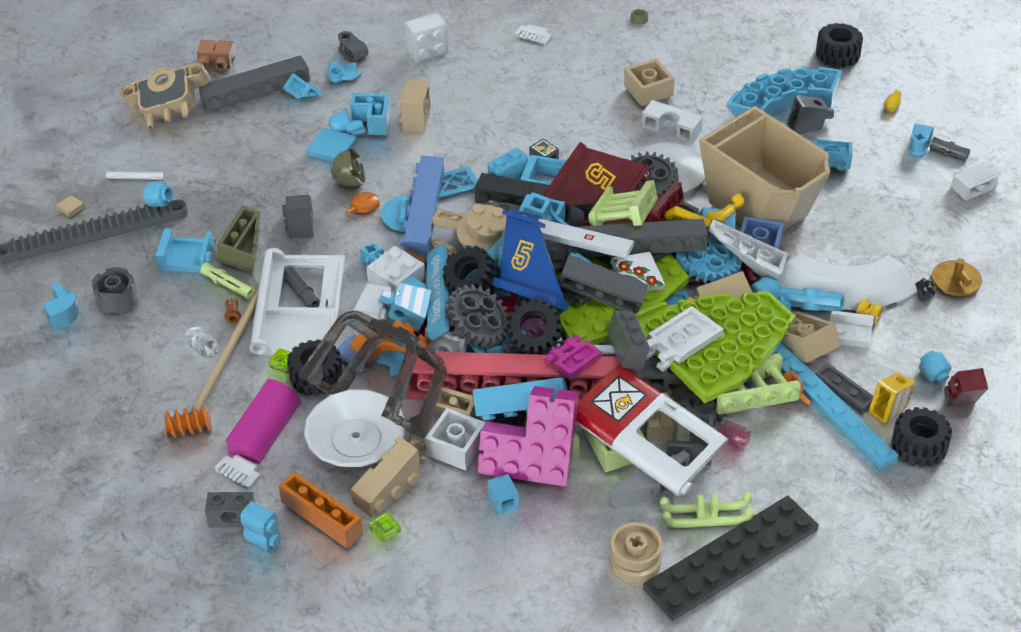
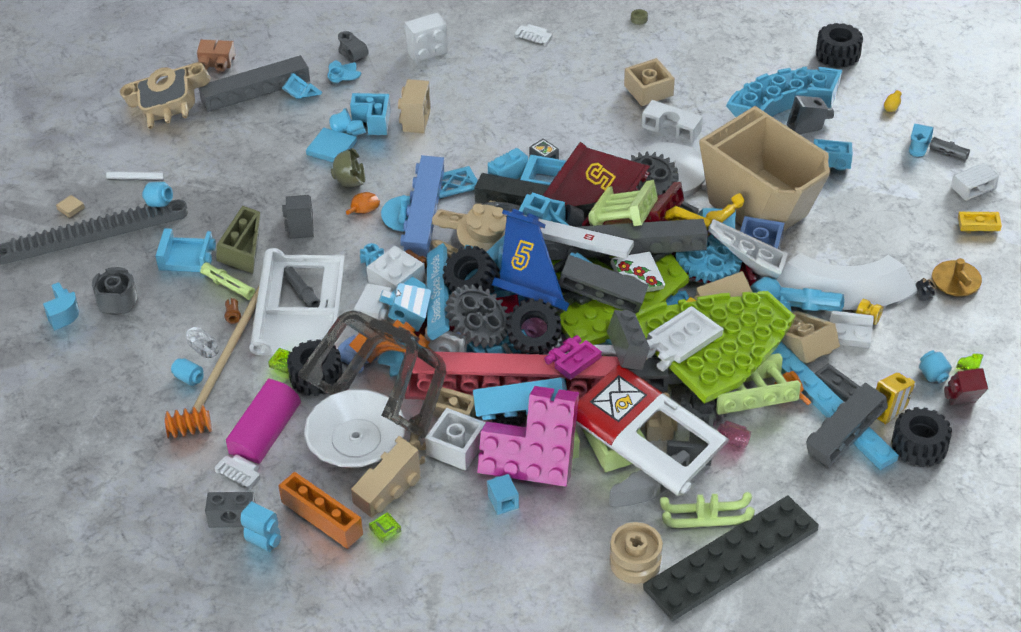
none -> medium azure brick [171,358,204,386]
none -> dark grey brick [806,382,888,468]
none -> clear neon green tile [956,354,983,370]
none -> yellow plate [958,211,1002,231]

